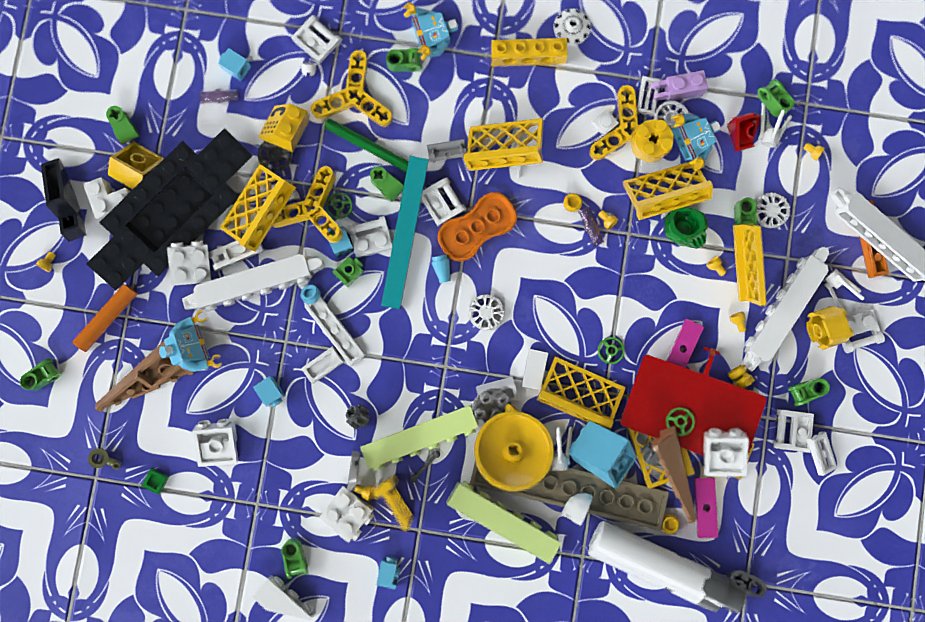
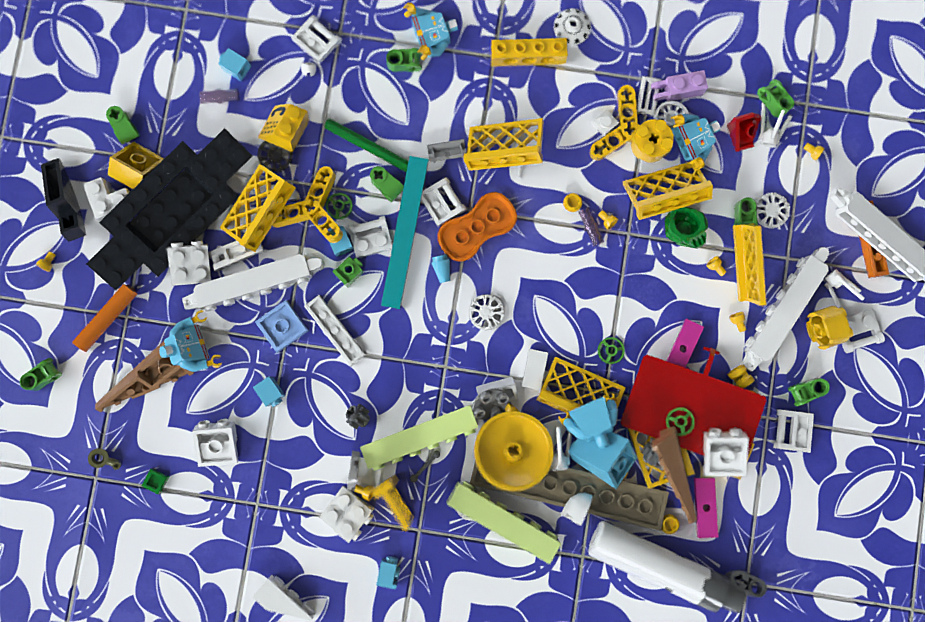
bright green piece [281,538,308,579] -> none
medium azure tile [300,285,321,304] -> none
white tile [301,346,344,384] -> none
yellow piece [311,50,392,127] -> none
white tile [807,431,837,476] -> none
none -> light blue tile [255,300,309,353]
none -> medium azure torso [558,393,618,449]

